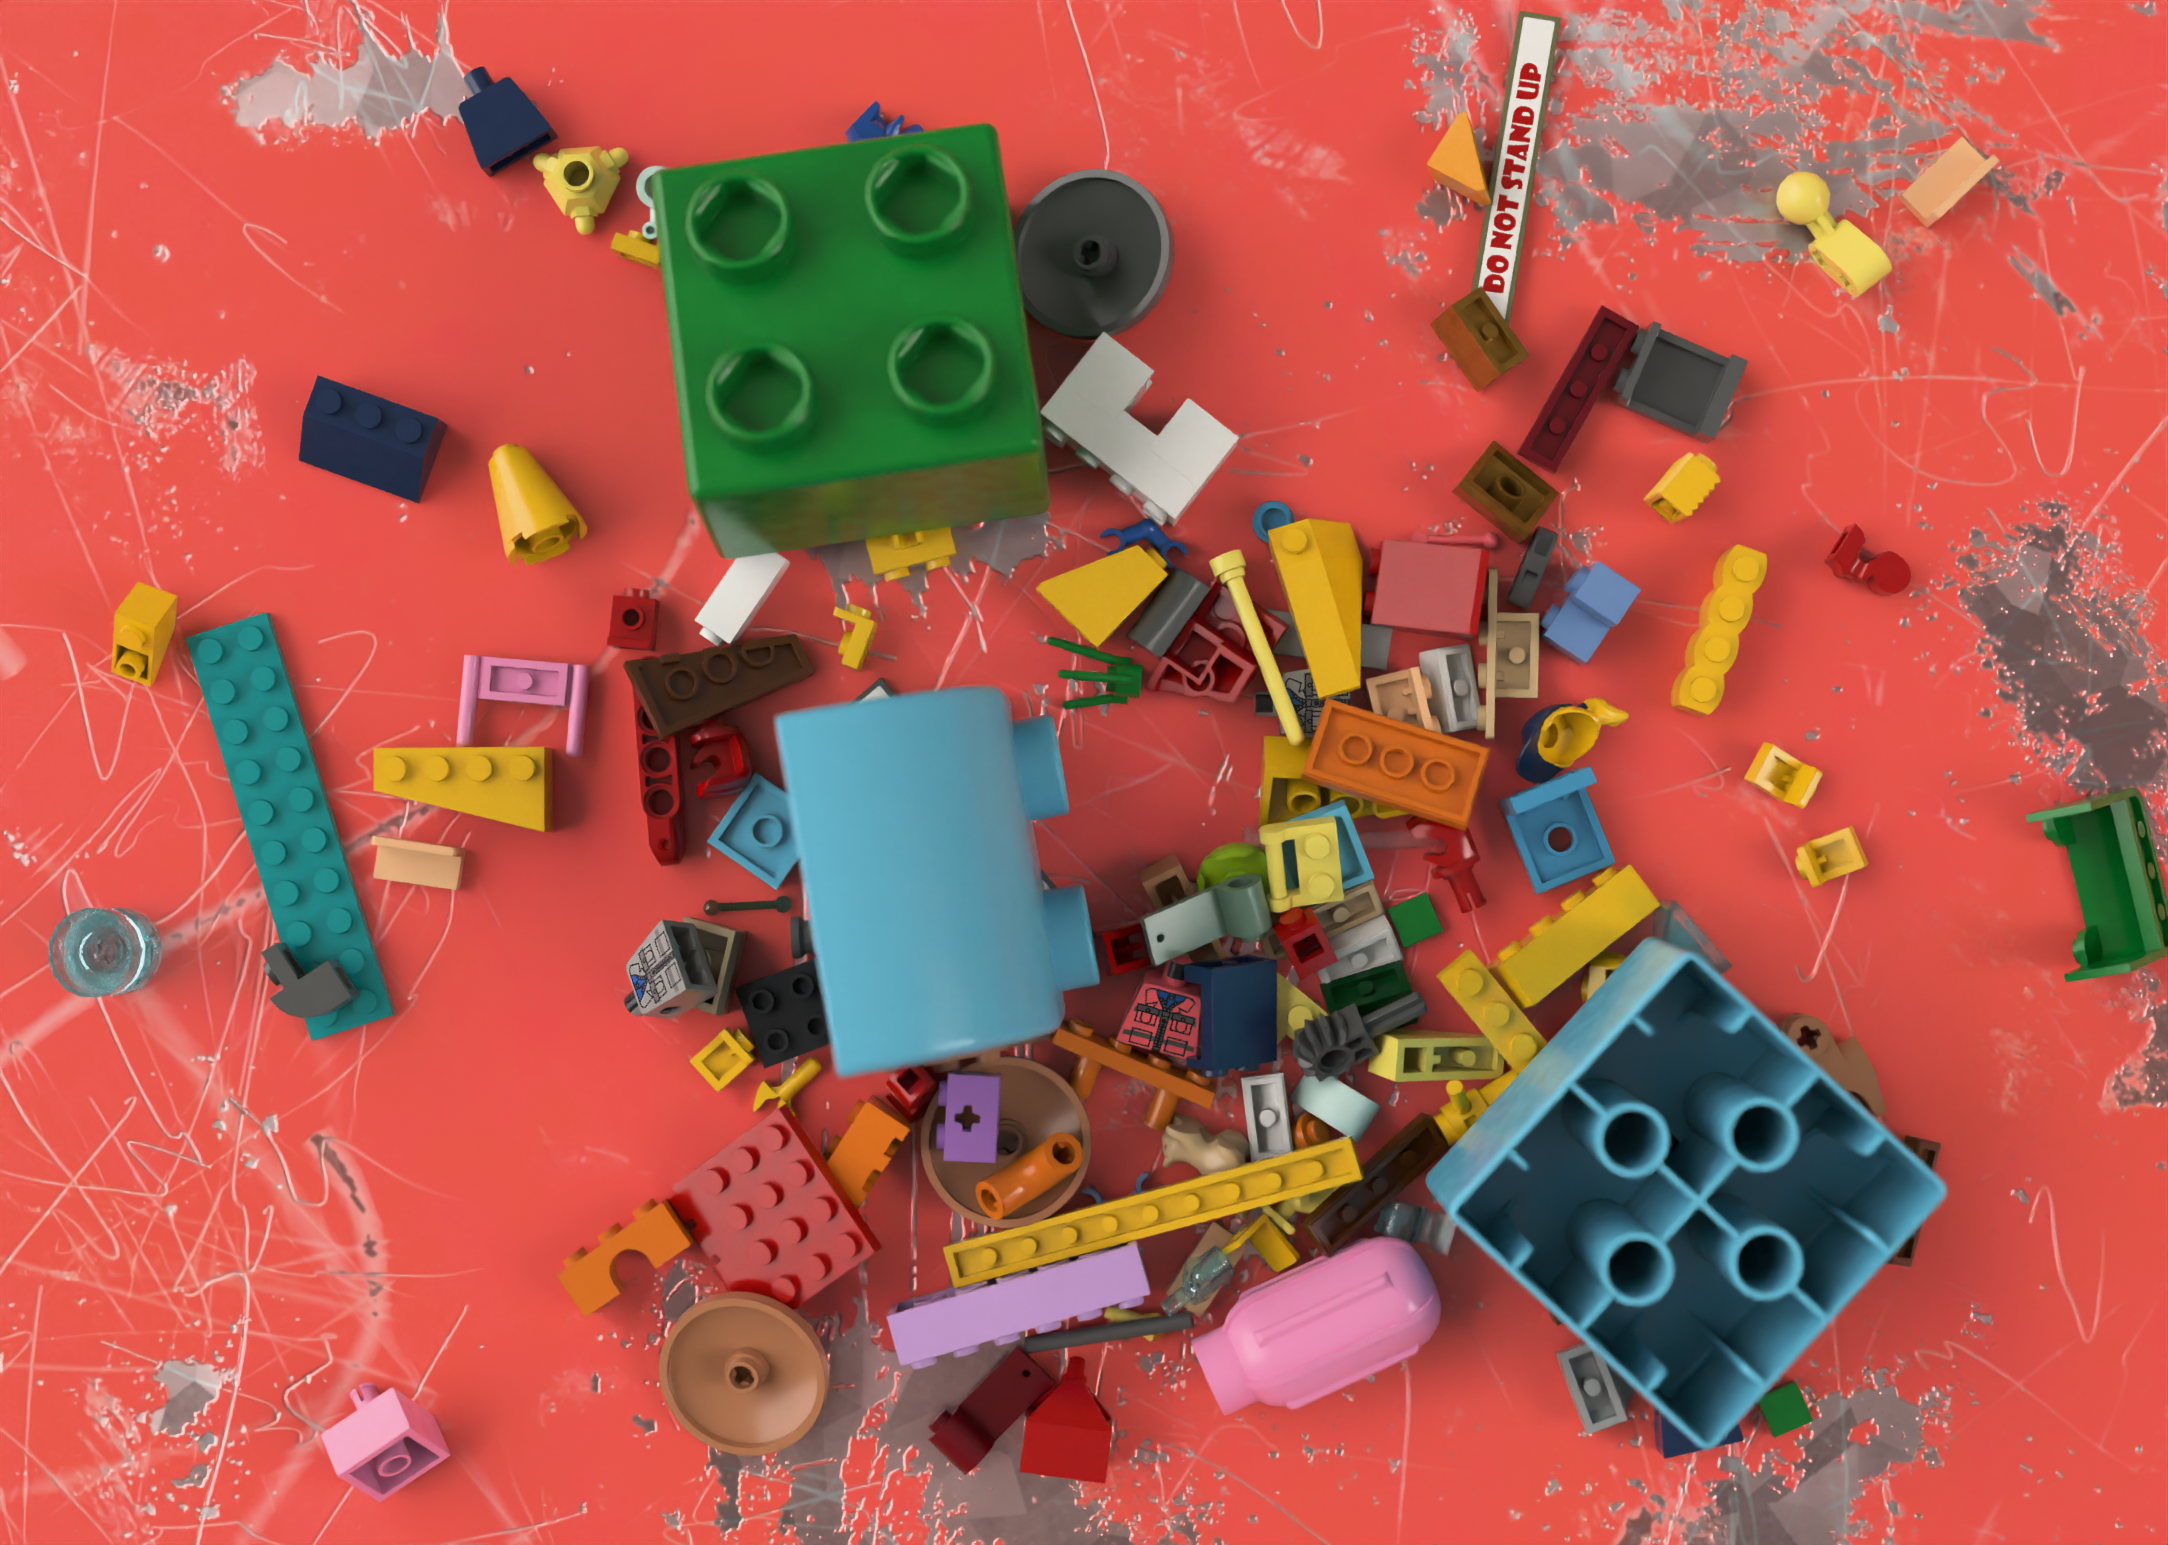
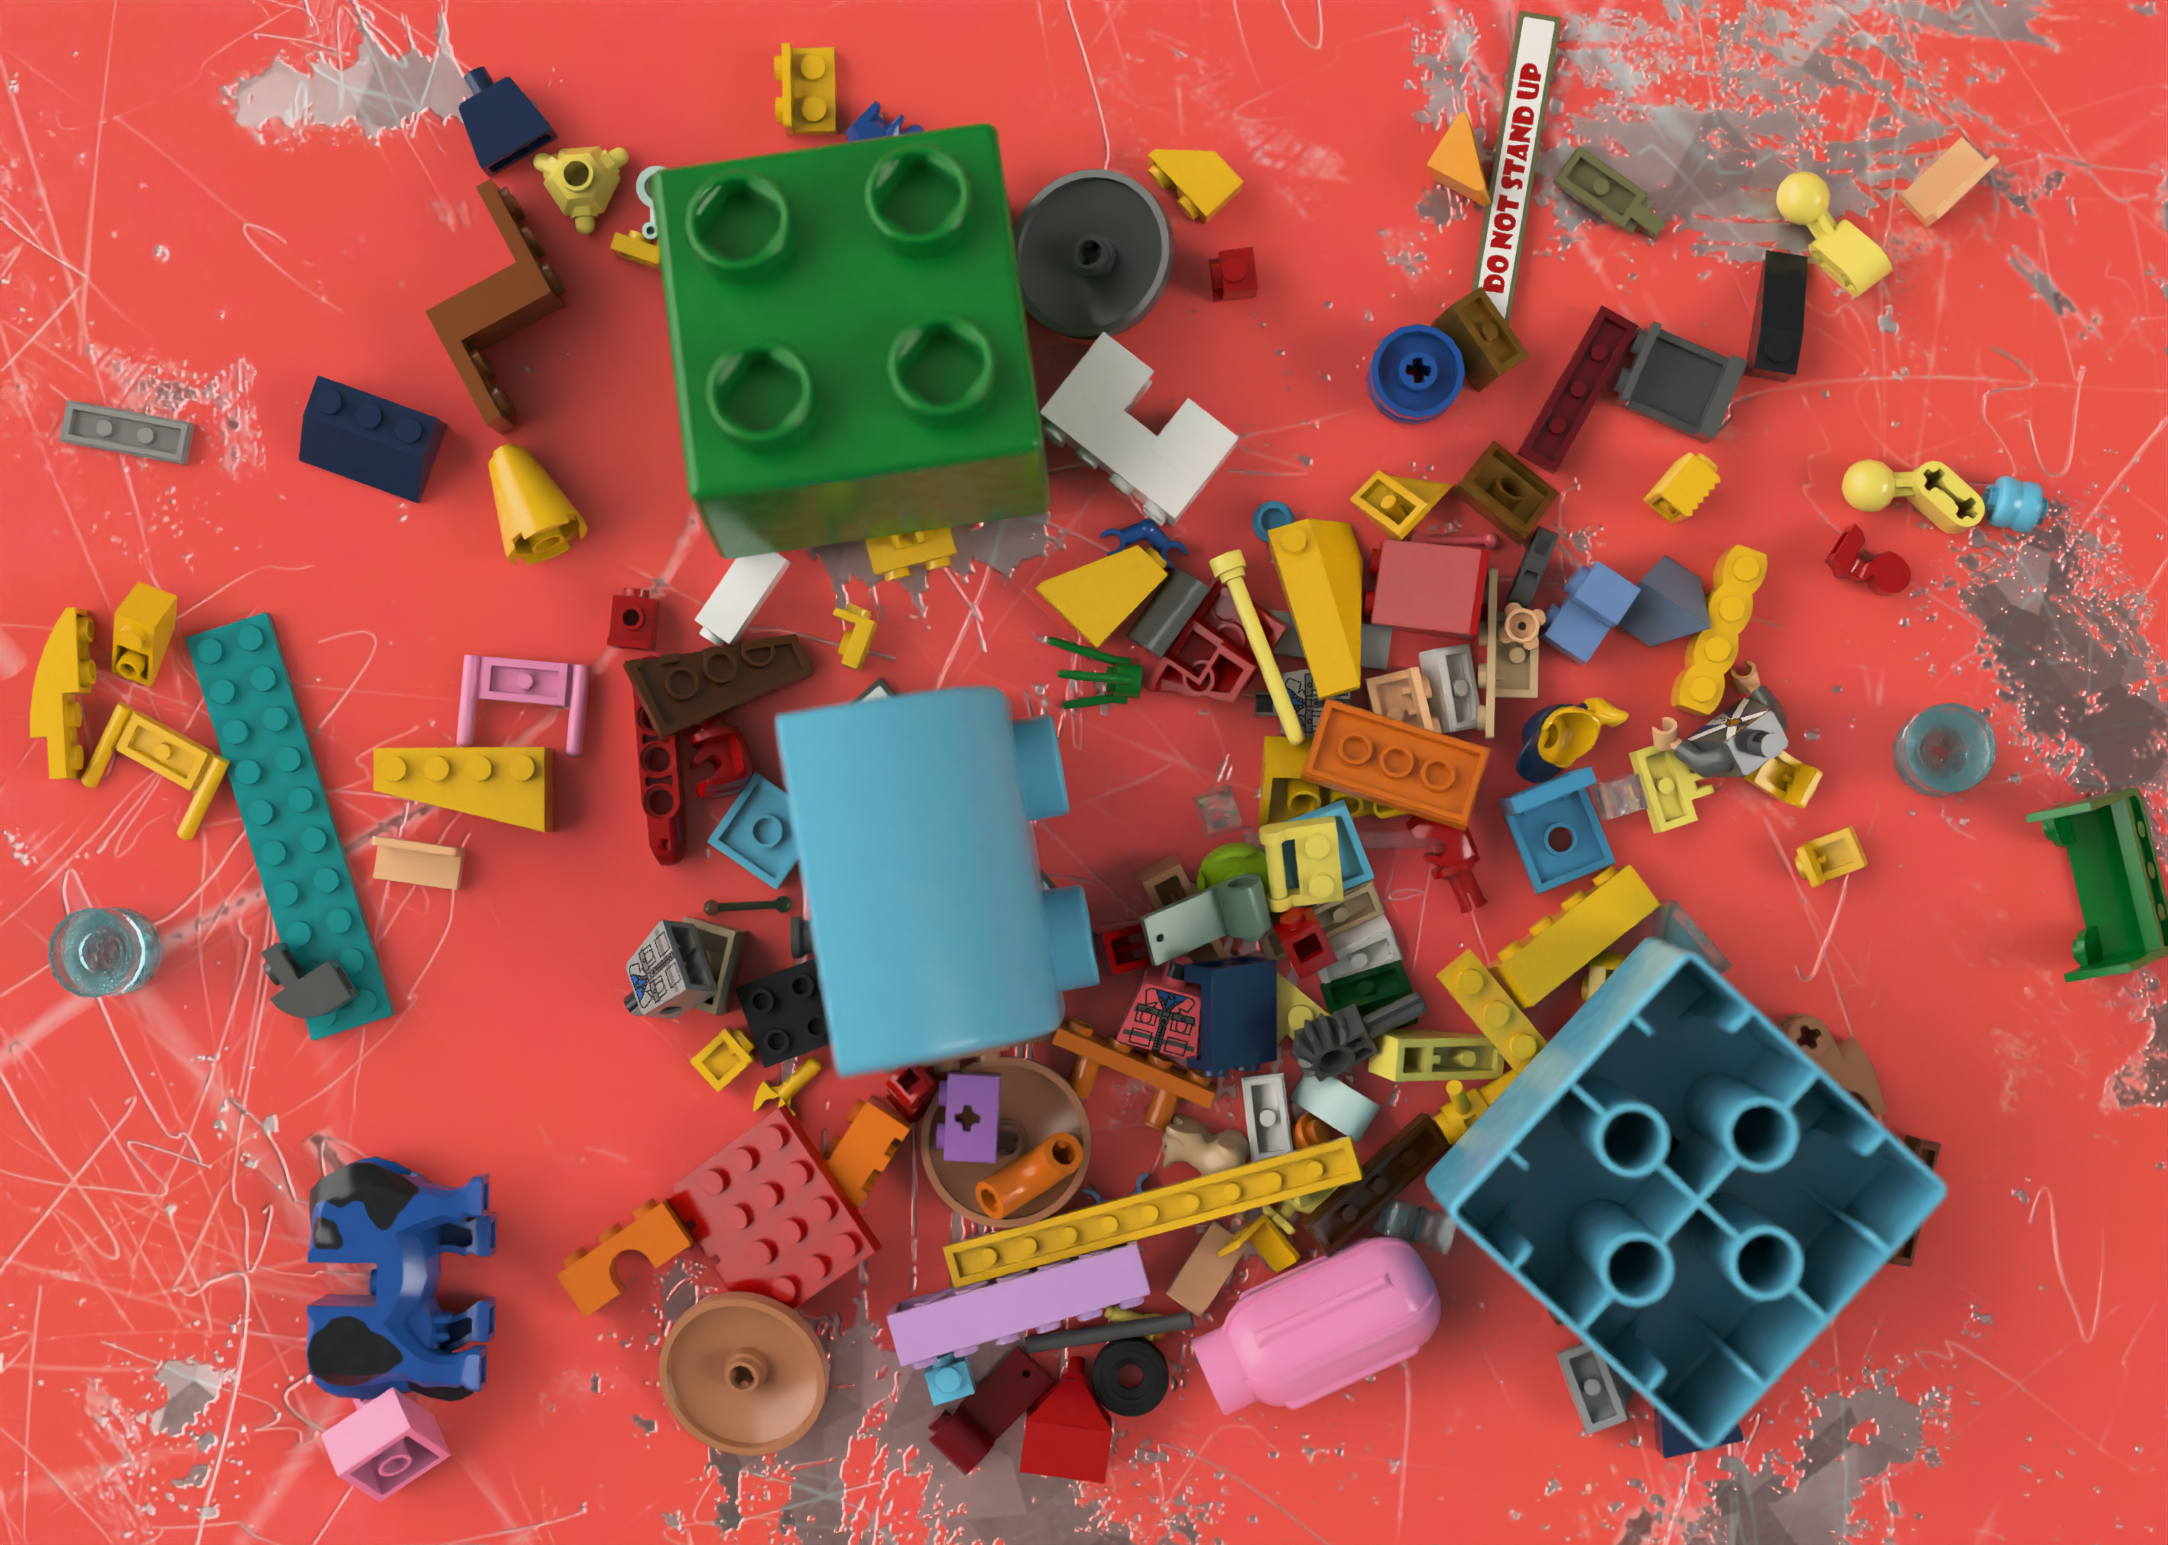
clear light blue piece [1160,1246,1234,1317] -> none
green tile [1386,892,1443,948] -> none
green tile [1757,1380,1813,1438] -> none
none -> yellow slope [30,607,97,780]
none -> light grey tile [59,400,195,466]
none -> yellow plate [81,702,230,841]
none -> blue animal [306,1157,497,1401]
none -> dark orange bracket [425,179,566,435]
none -> yellow bracket [774,43,837,136]
none -> medium azure brick [924,1352,977,1406]
none -> black tyre [1092,1337,1169,1417]
none -> yellow slope [1148,149,1244,224]
none -> clear leg [1191,783,1243,840]
none -> red brick [1209,247,1258,302]
none -> yellow slope [1349,469,1454,541]
none -> blue wheel [1366,324,1465,425]
none -> light nougat plate [1498,603,1546,650]
none -> olive hinge [1553,146,1667,241]
none -> clear leg [1589,772,1649,822]
none -> sand blue slope [1617,555,1711,648]
none -> light yellow hinge [1628,745,1714,834]
none -> dark grey torso [1652,660,1789,778]
none -> black slope [1744,250,1808,382]
none -> light yellow beam [1841,459,1985,534]
none -> clear light blue wheel [1892,703,1996,798]
none -> medium azure piece [1982,475,2049,533]

